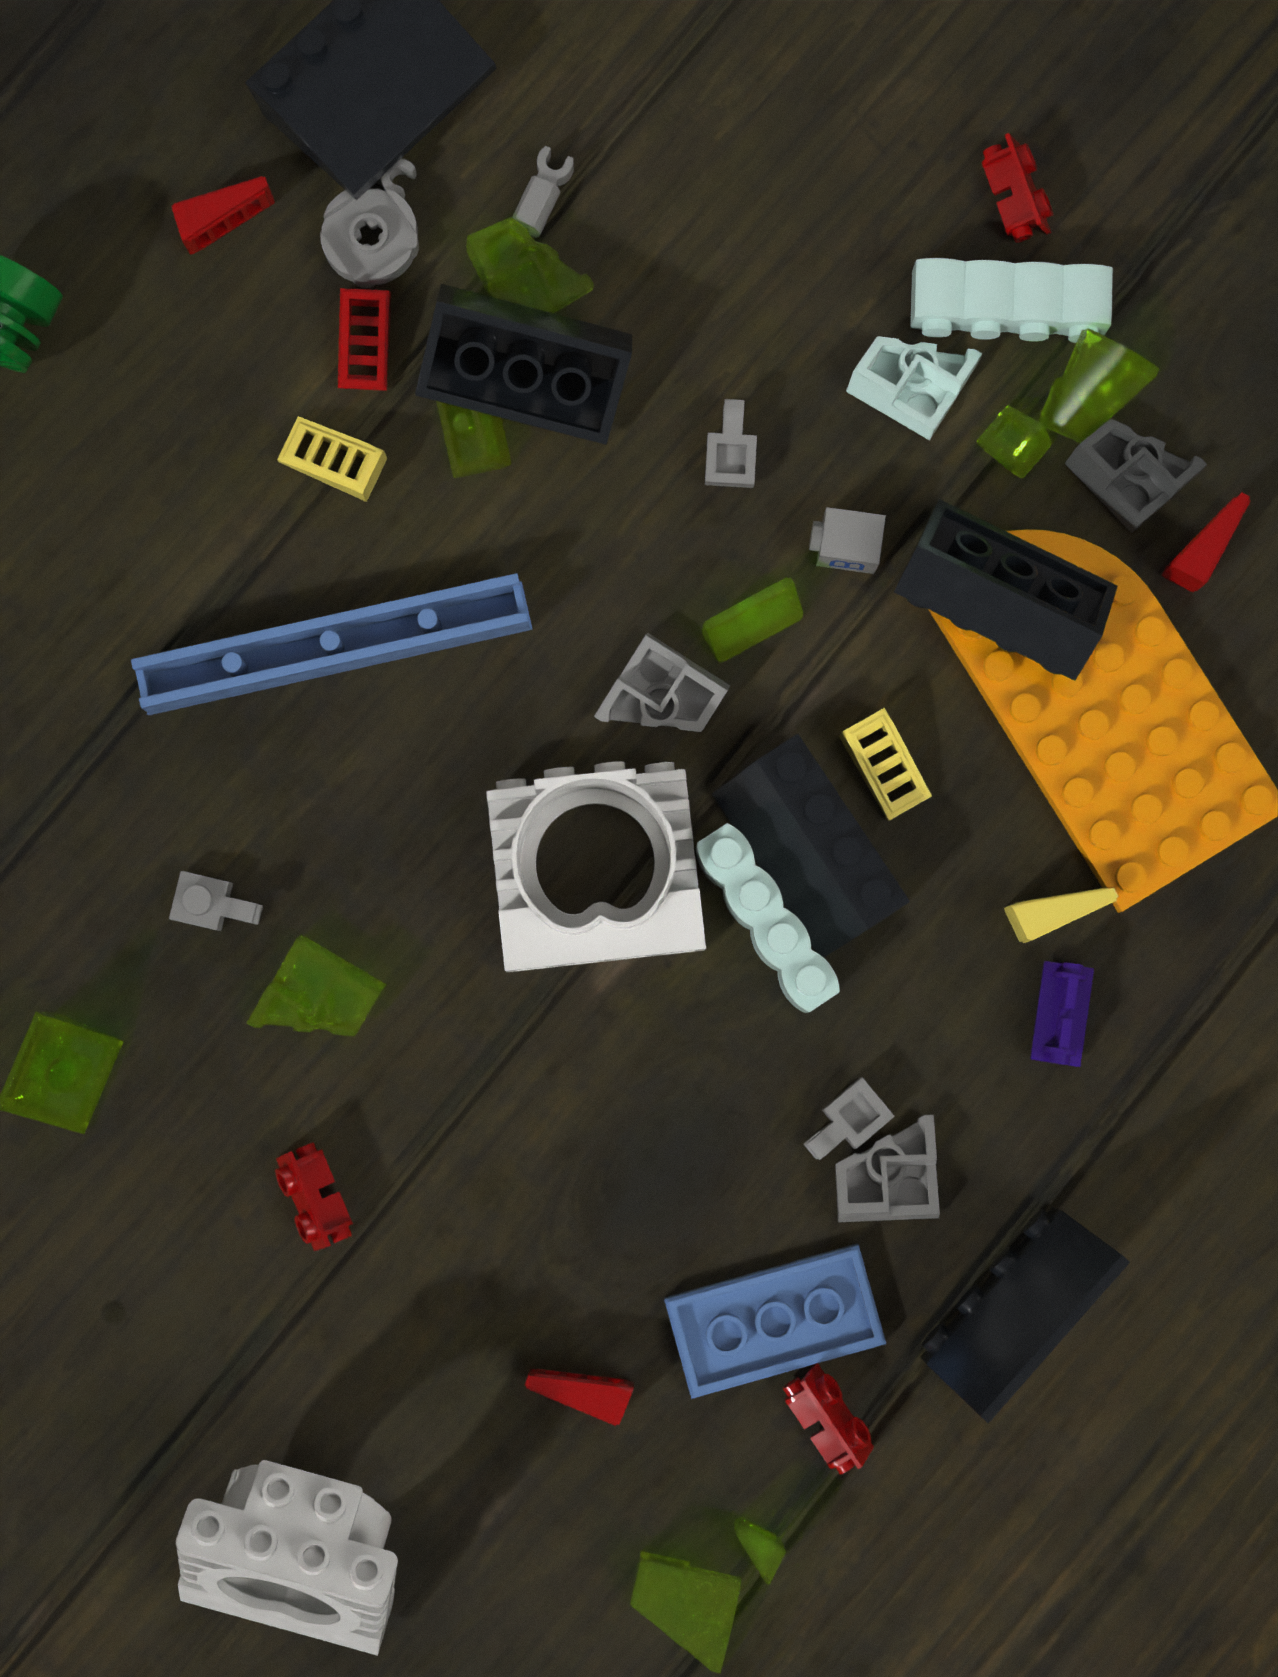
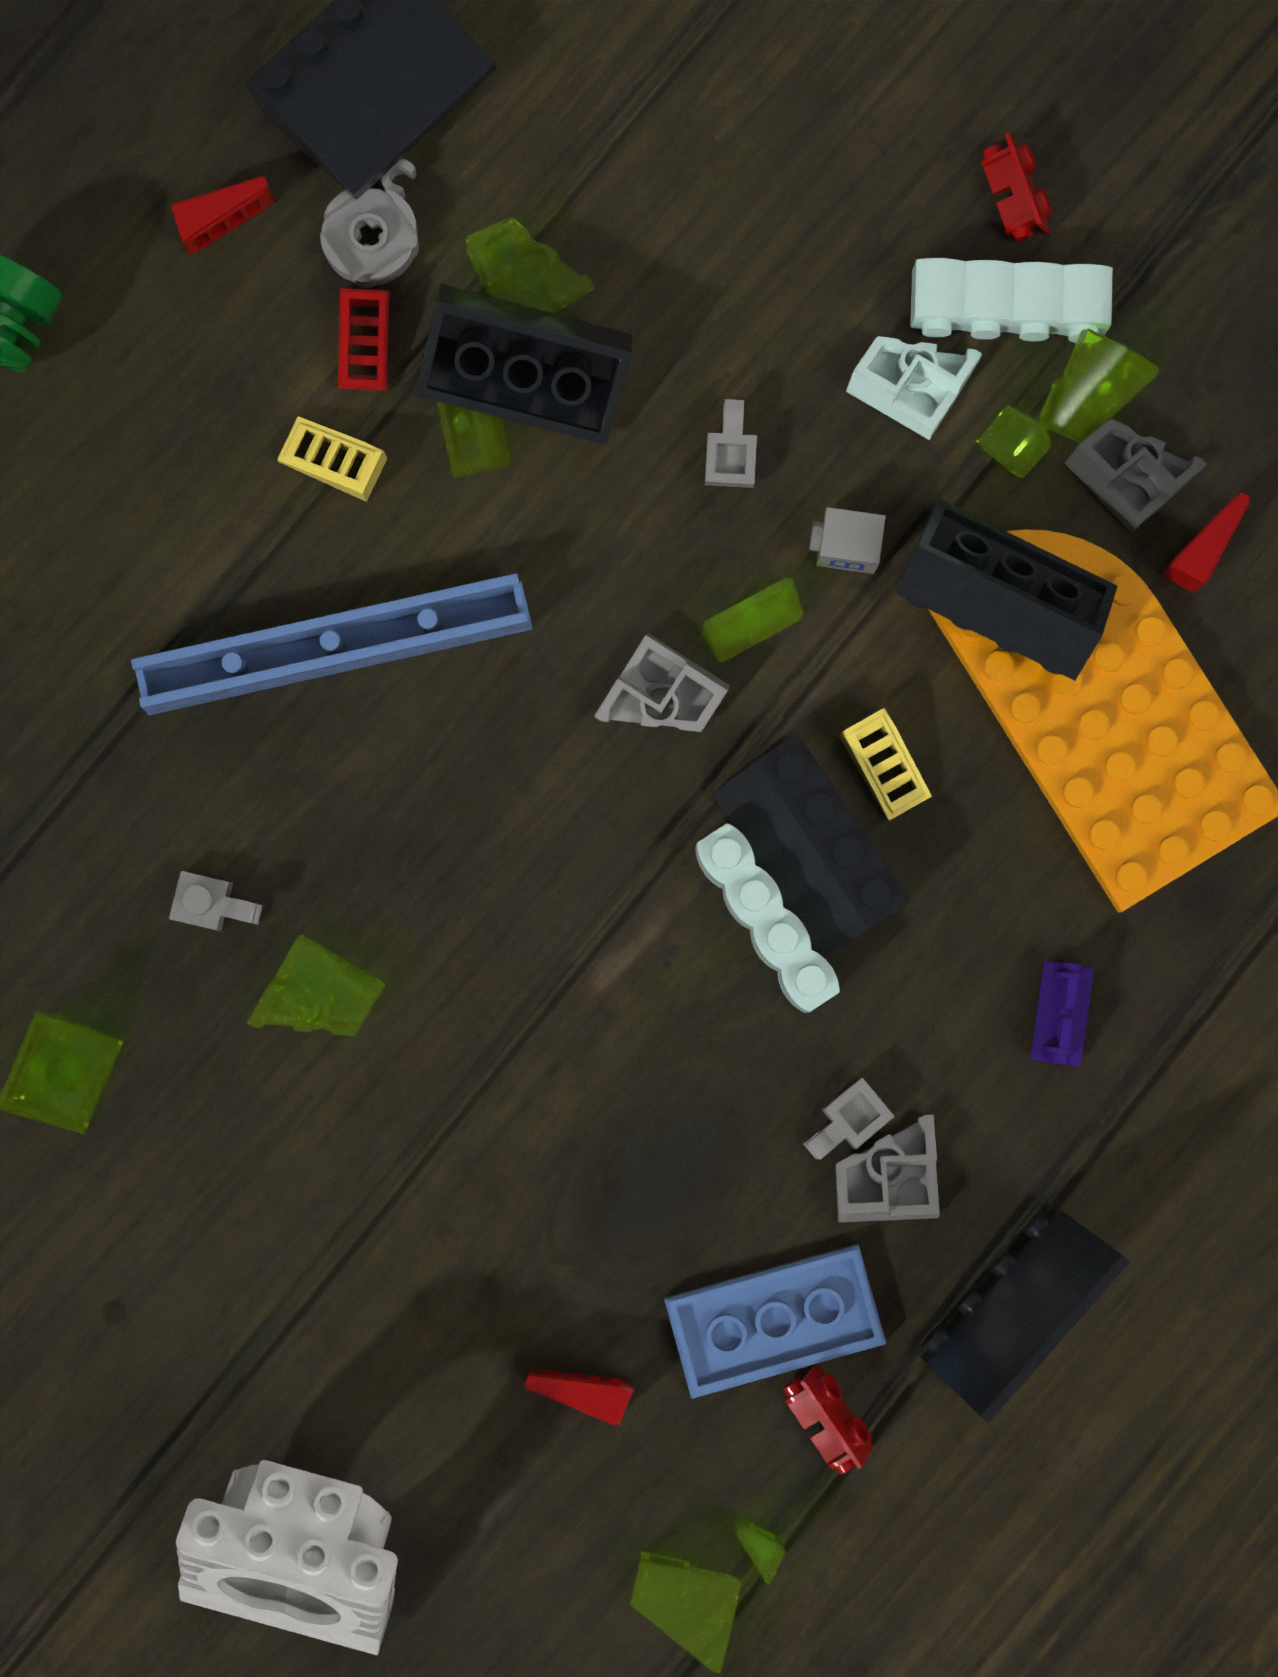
red hinge [275,1142,353,1251] -> none
white hose [486,762,706,972] -> none
light grey bar [510,146,574,238] -> none
light yellow slope [1004,888,1119,943] -> none

